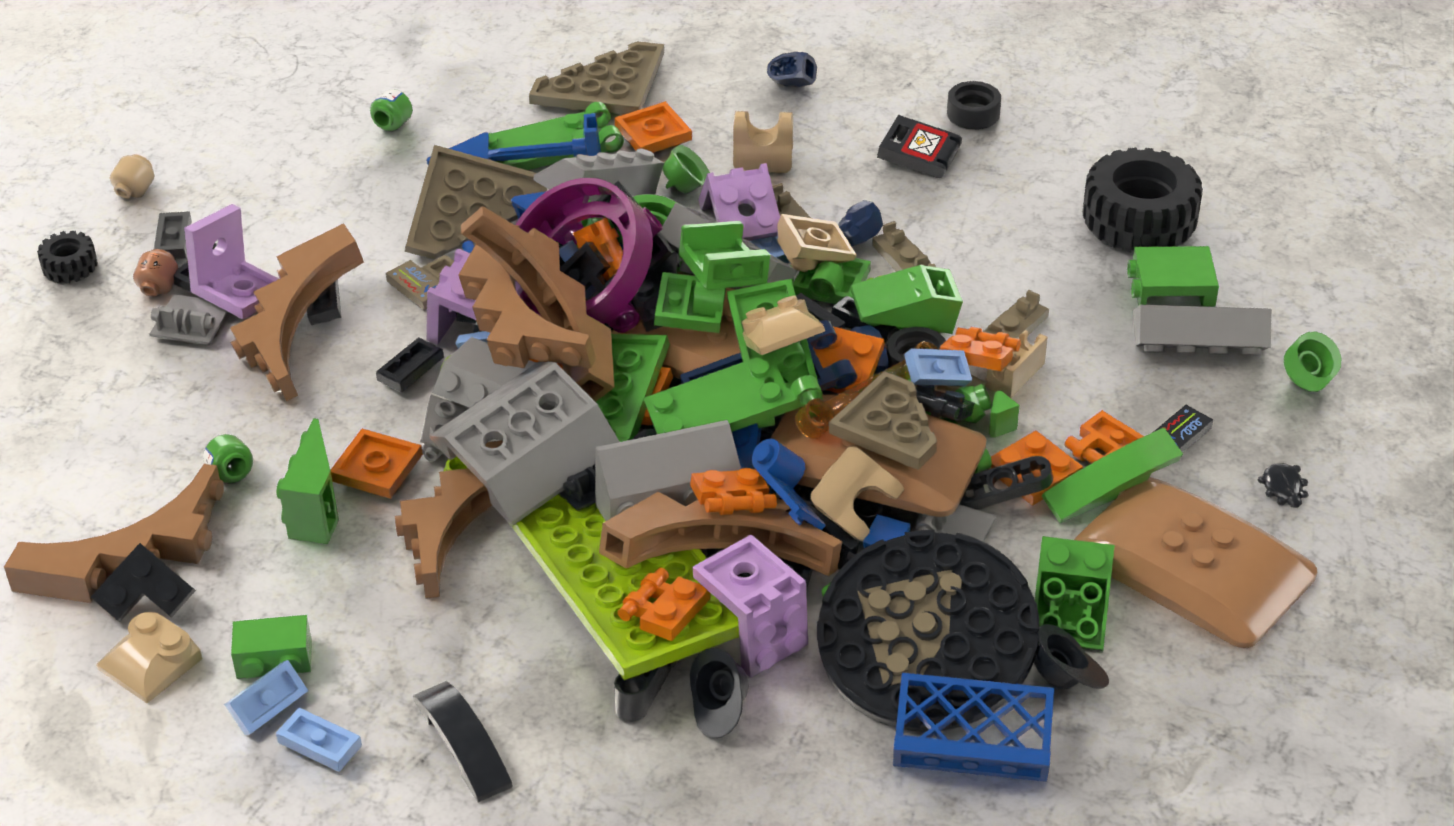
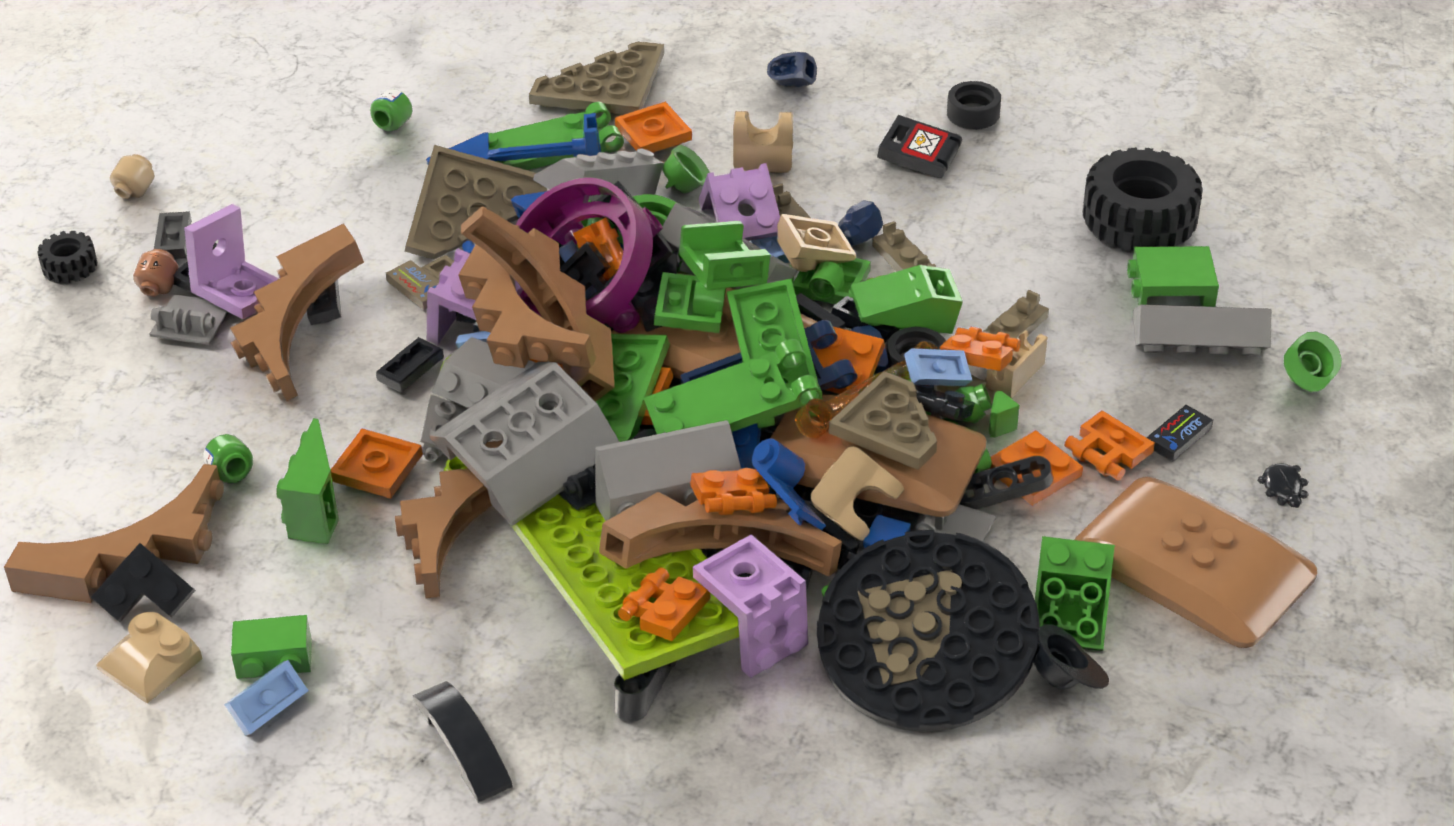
light blue plate [276,708,362,772] -> none
black piece [689,648,749,738] -> none
tan slope [742,296,825,355] -> none
blue fence [893,673,1054,782] -> none
bright green slope [1041,428,1183,523] -> none

